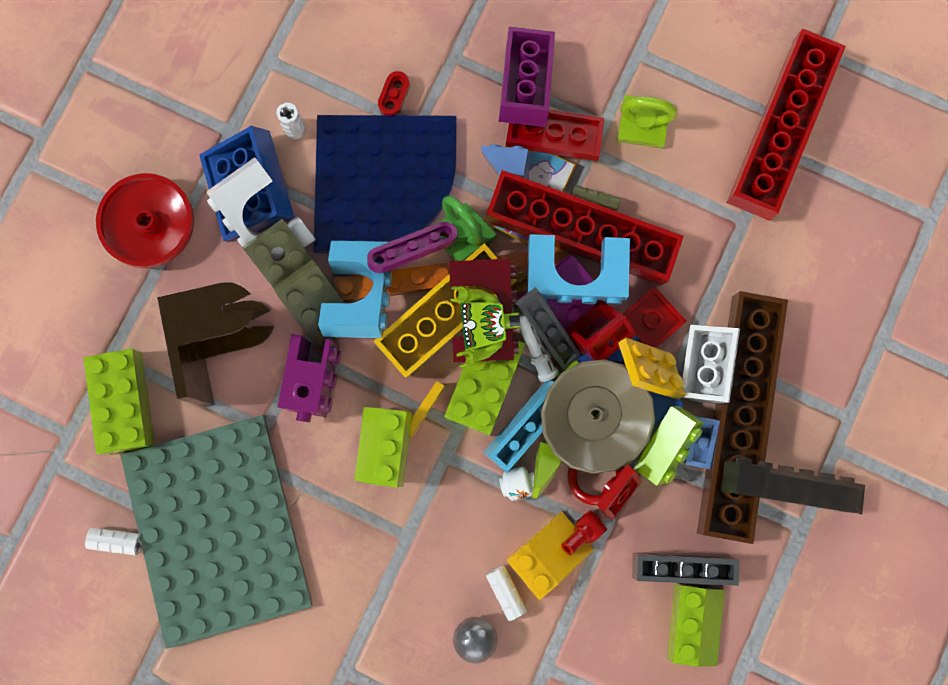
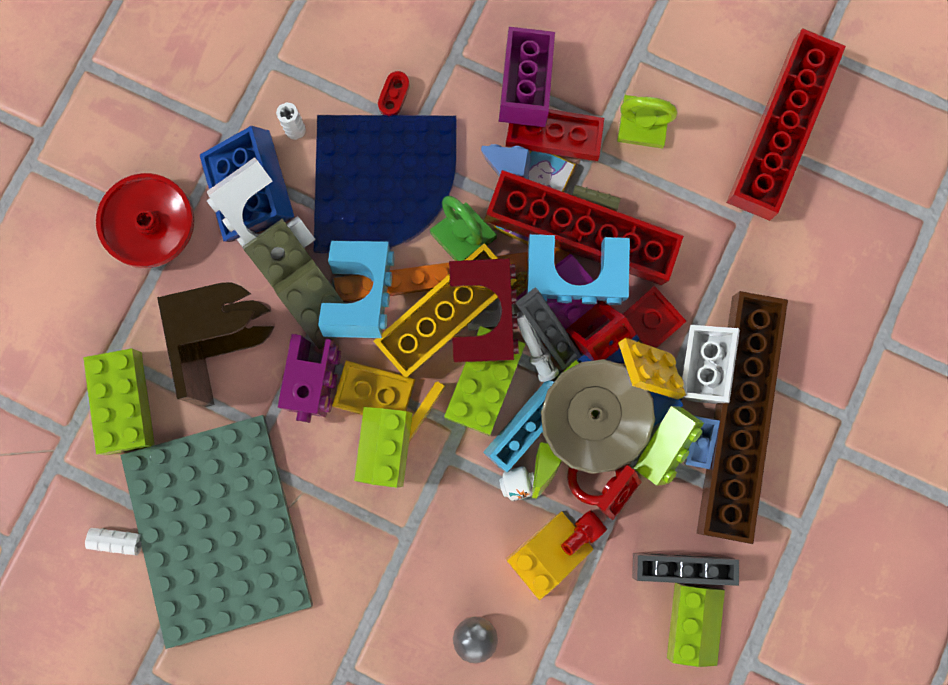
magenta plate [367,222,457,273] -> none
lime torso [450,286,520,367] -> none
white axle [486,565,527,621] -> none
clear smoke brick [721,457,865,514] -> none
none -> yellow tile [332,360,416,415]

